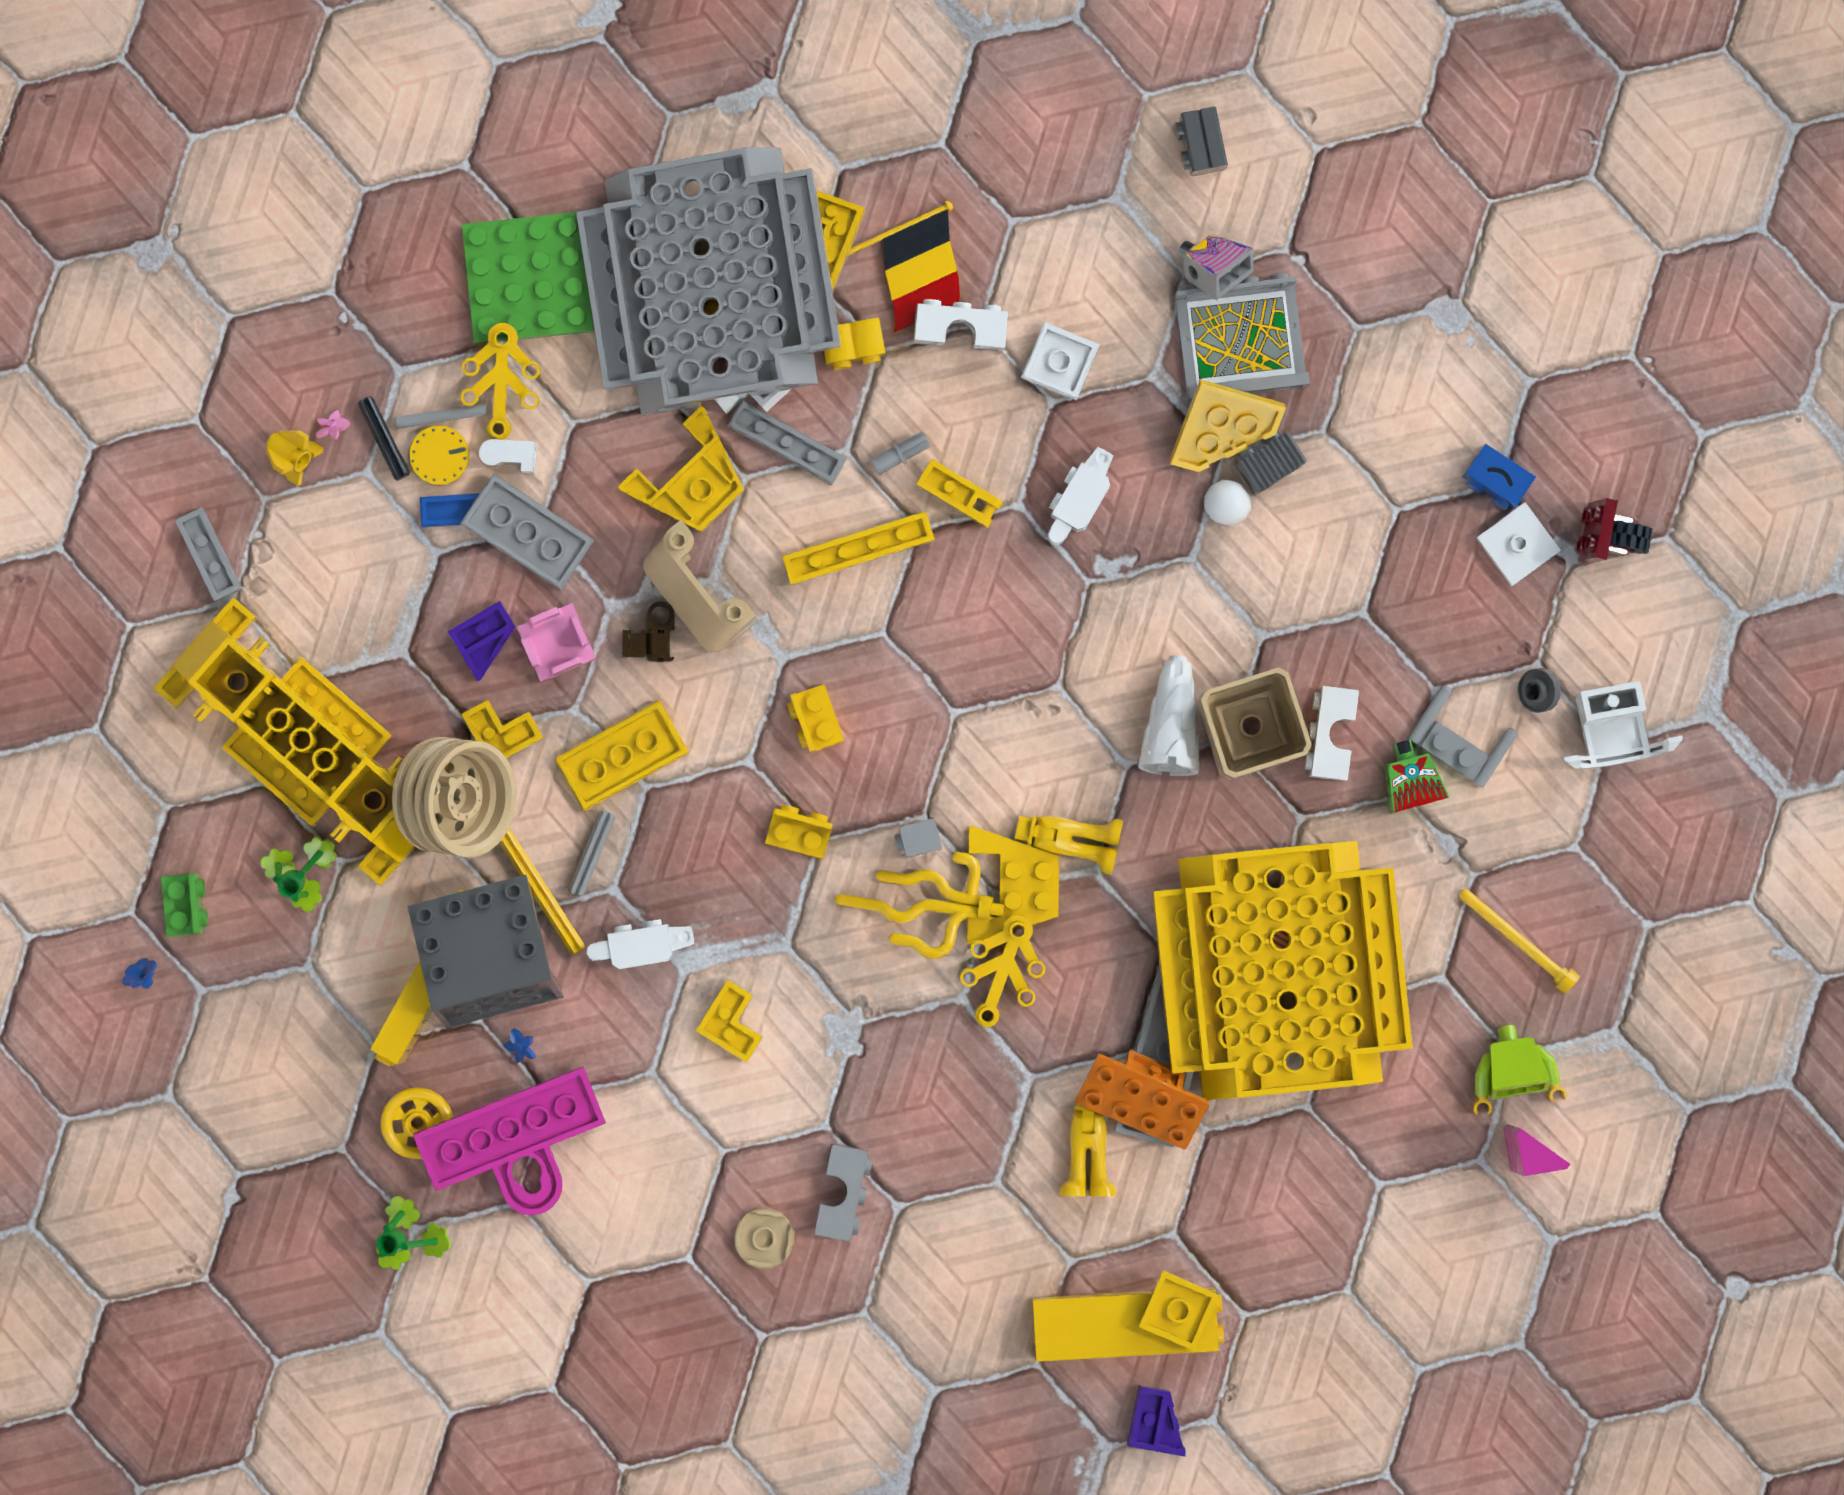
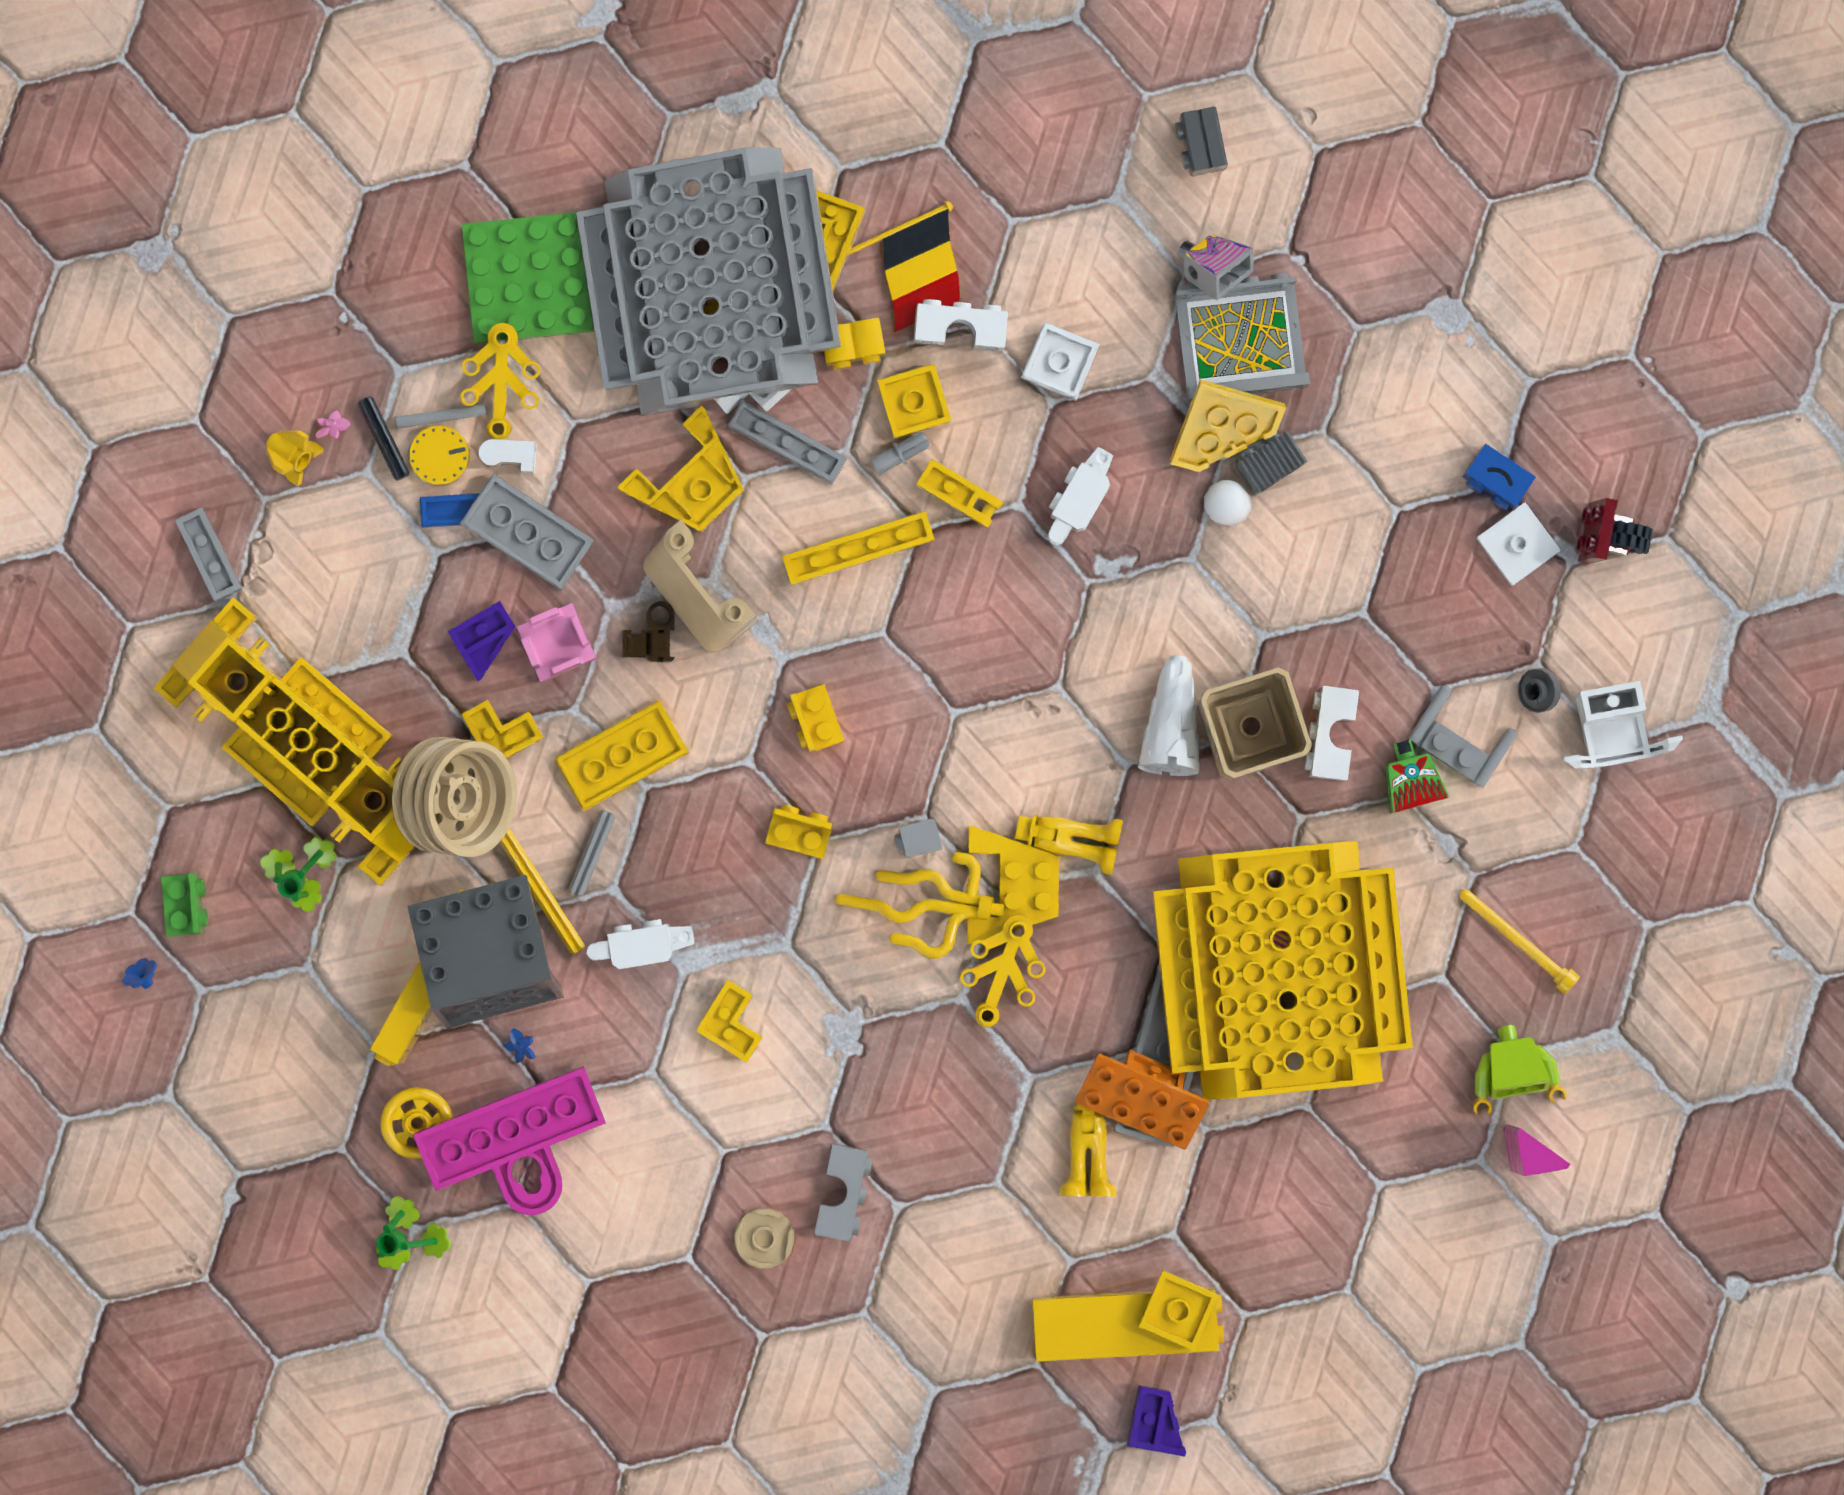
none -> yellow plate [877,363,952,439]

